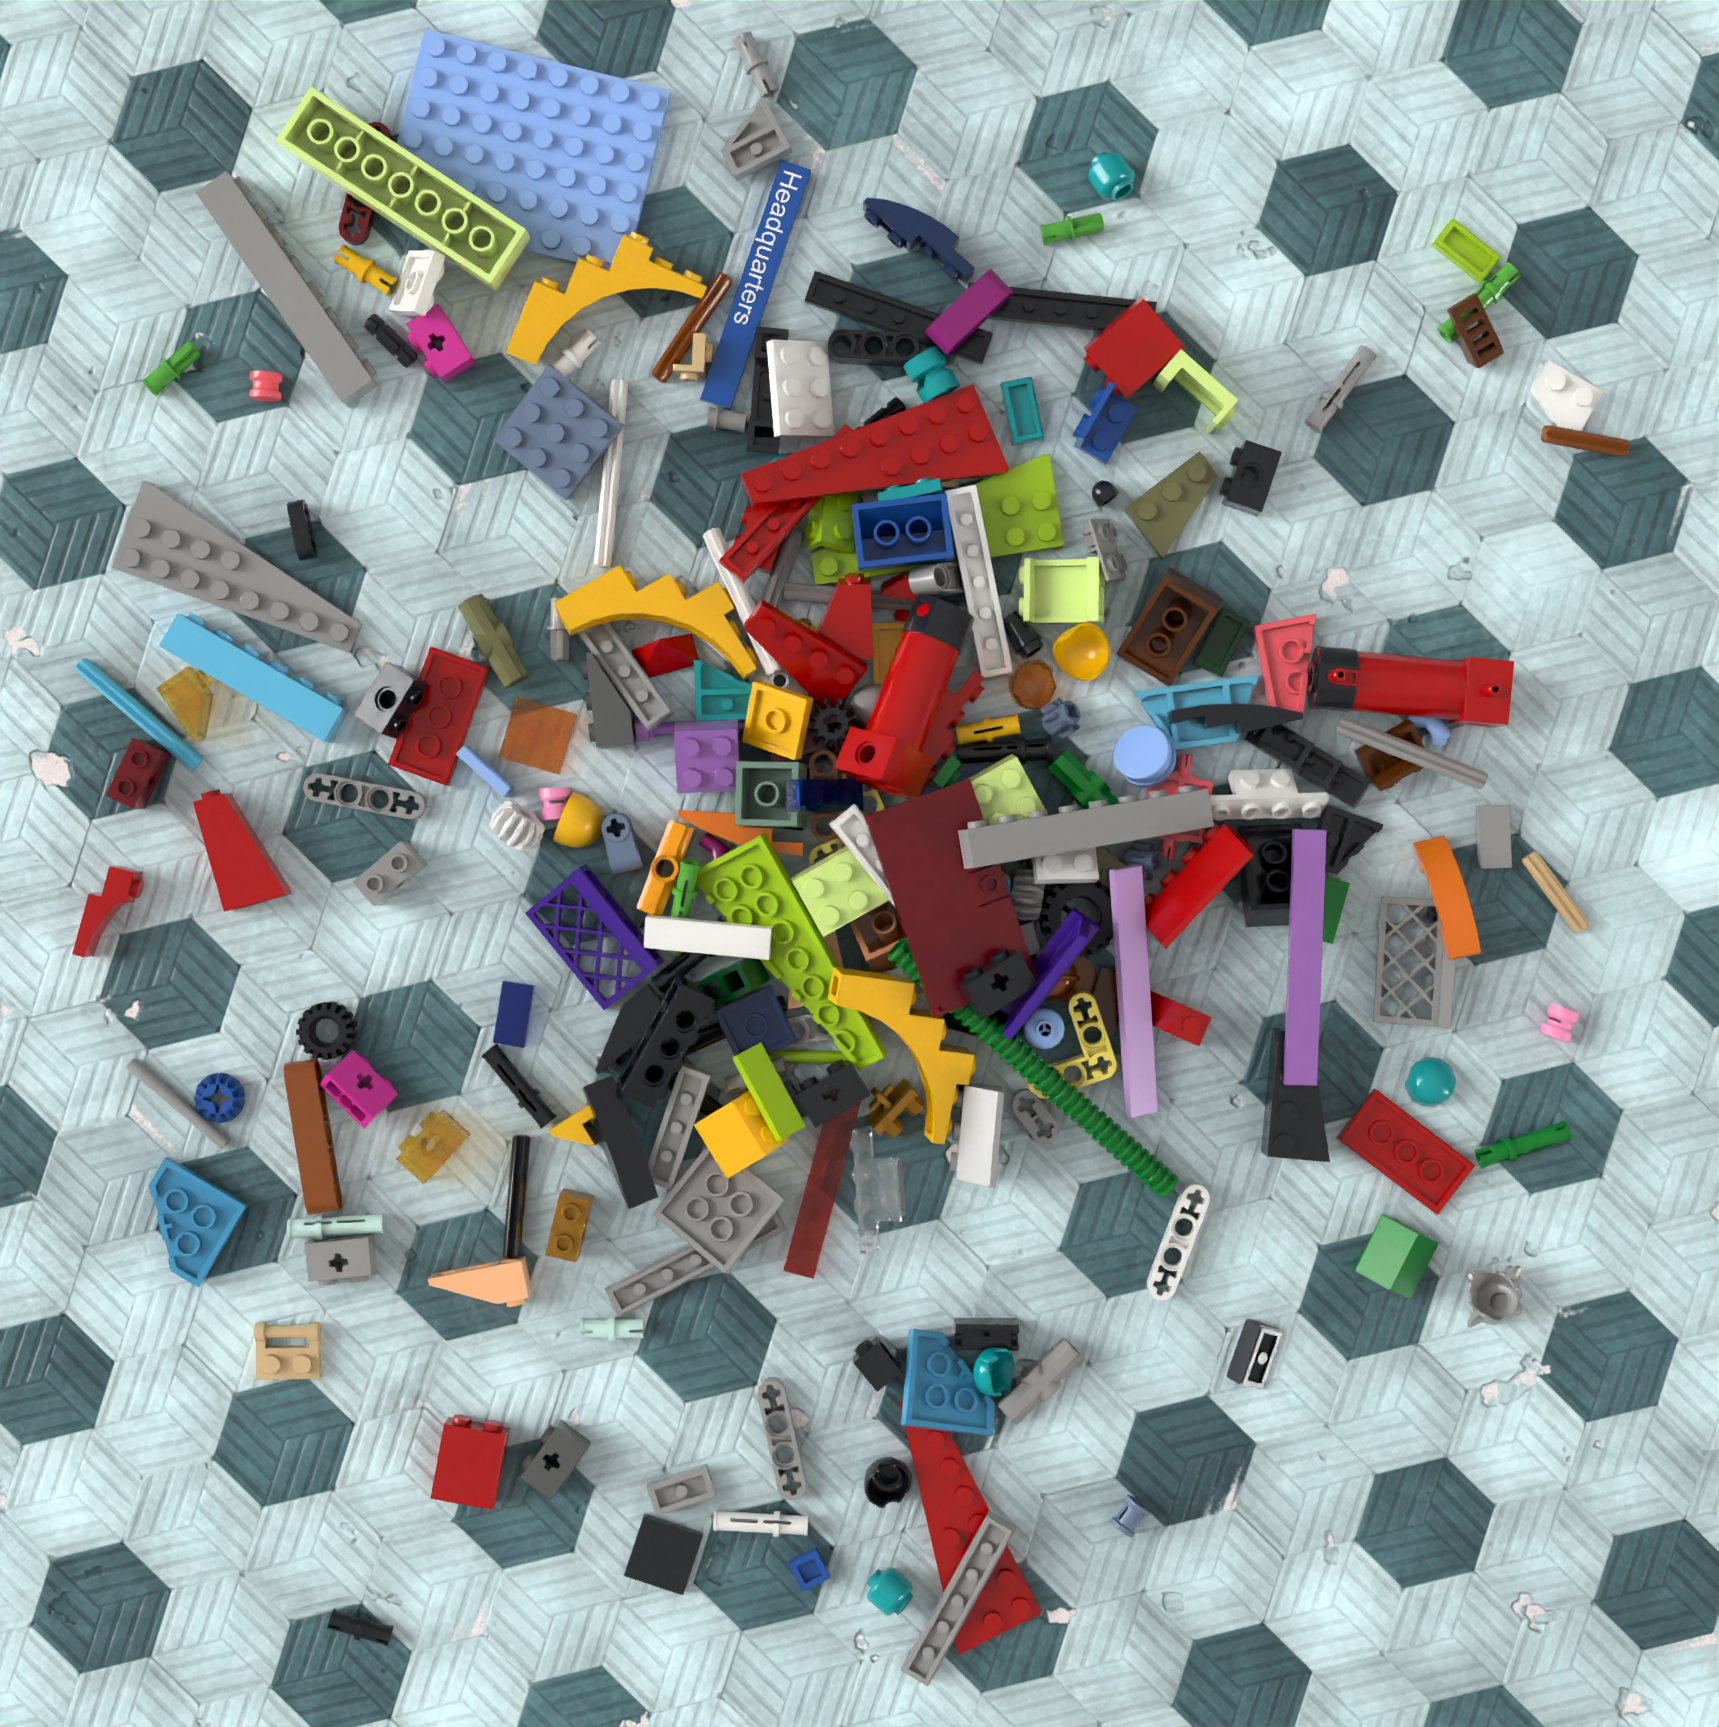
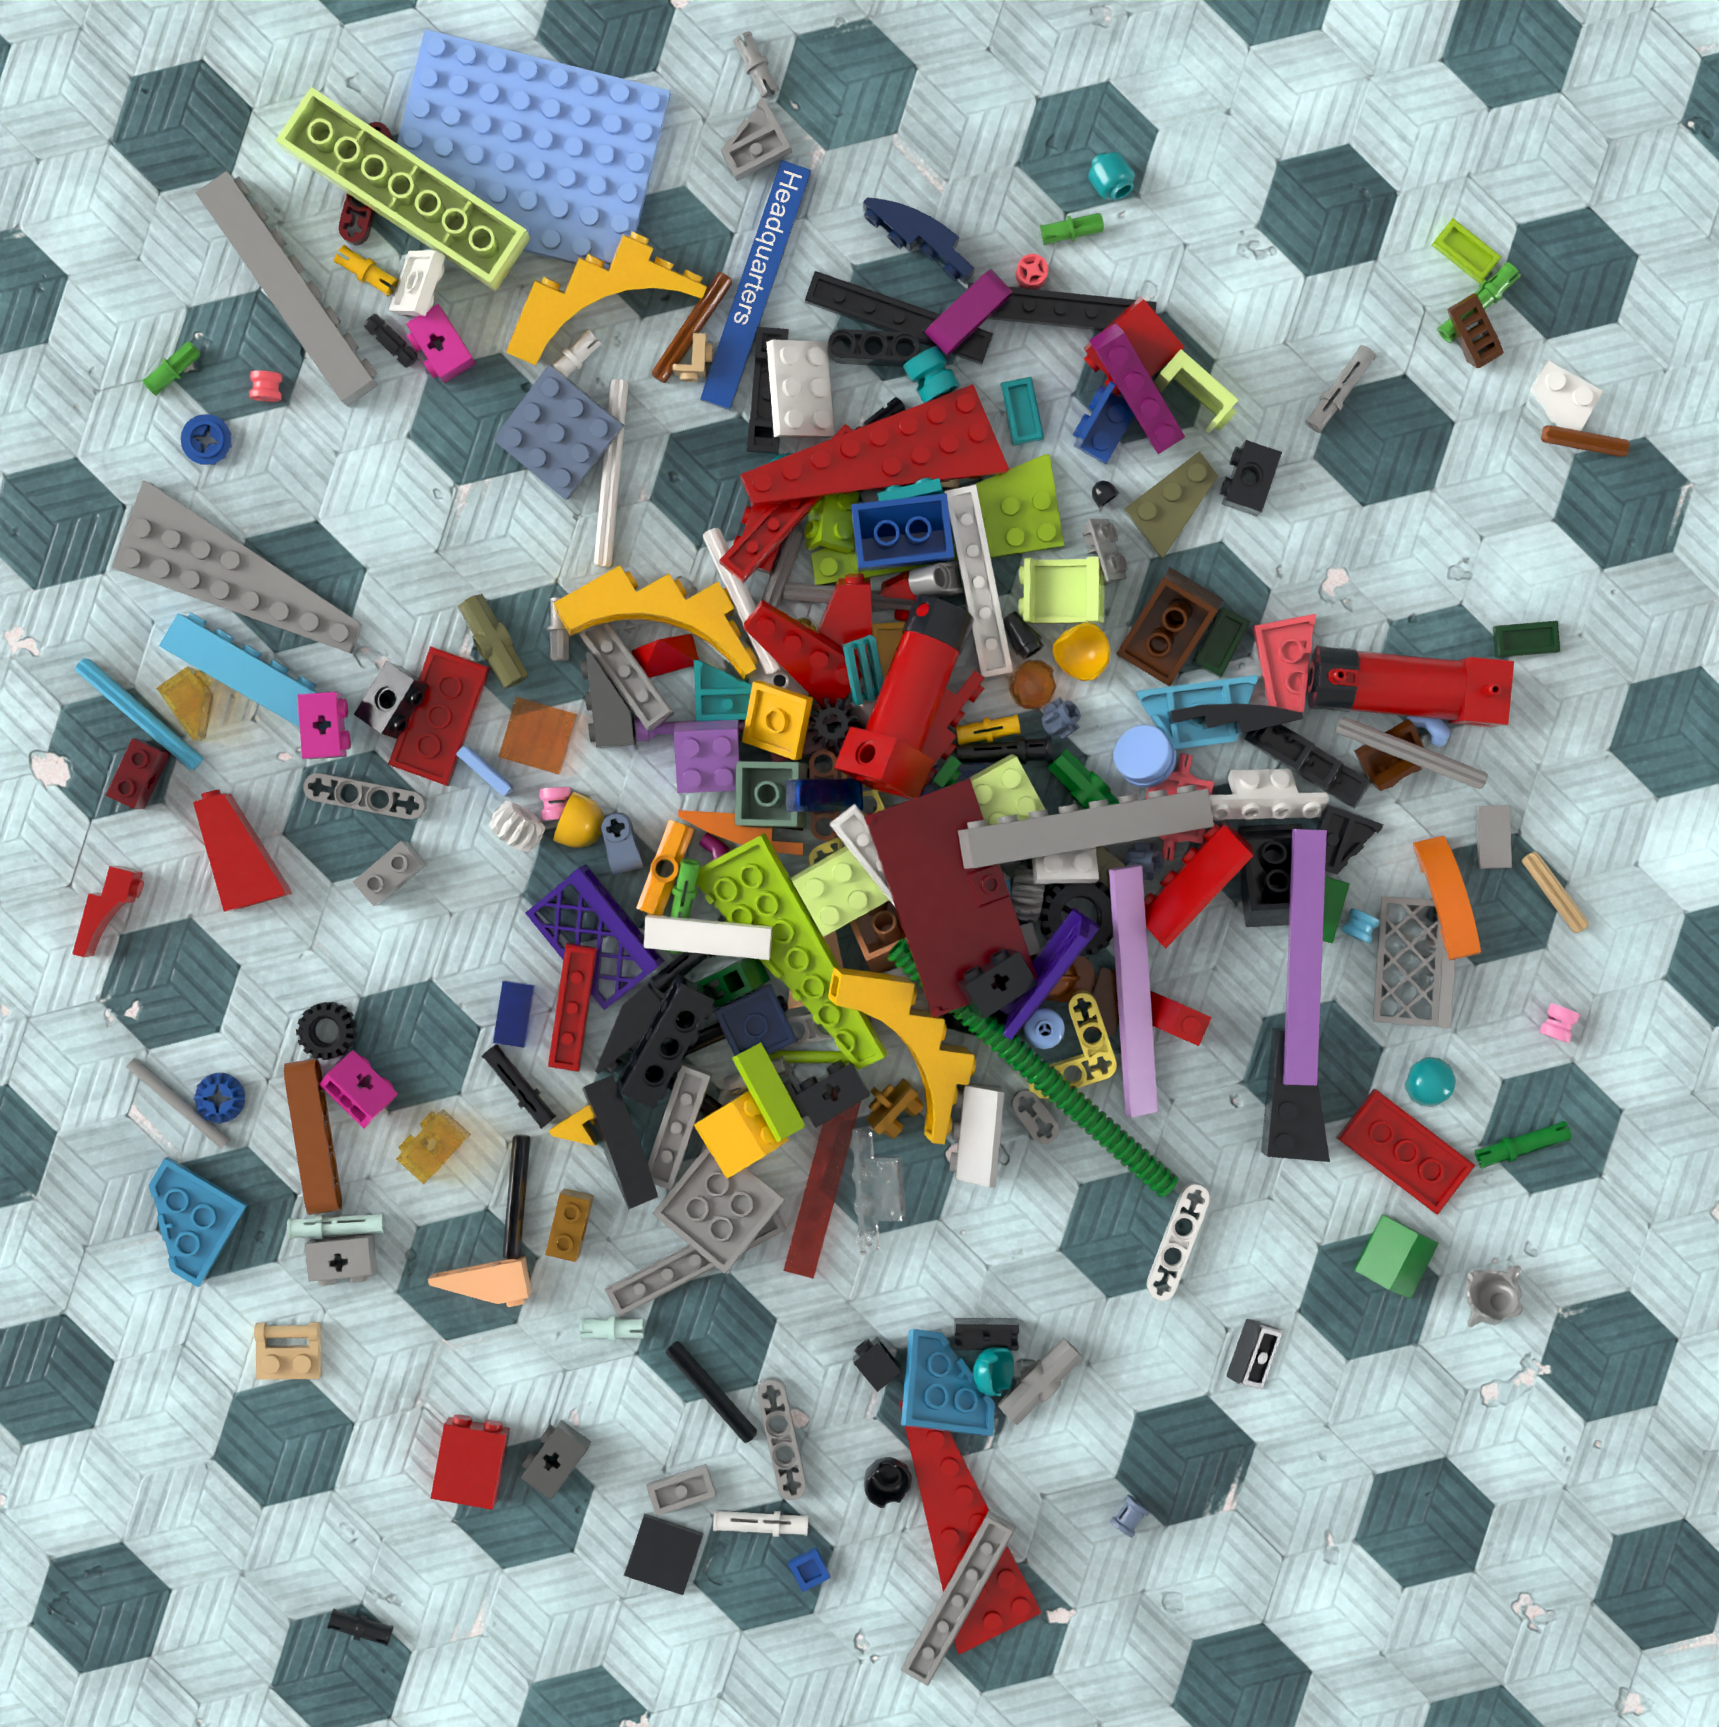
black beam [287,499,317,561] -> none
light grey pin [707,405,747,433] -> none
teal head [866,1567,914,1615] -> none
none -> blue gear [180,414,232,465]
none -> dark pink brick [297,692,351,760]
none -> red tile [548,943,598,1072]
none -> black axle [666,1341,757,1443]
none -> teal tile [842,635,884,705]
none -> coral wheel [1015,254,1048,289]
none -> magenta arch [1089,323,1185,454]
none -> medium azure wheel [1341,908,1380,944]
none -> dark green tile [1493,621,1560,658]

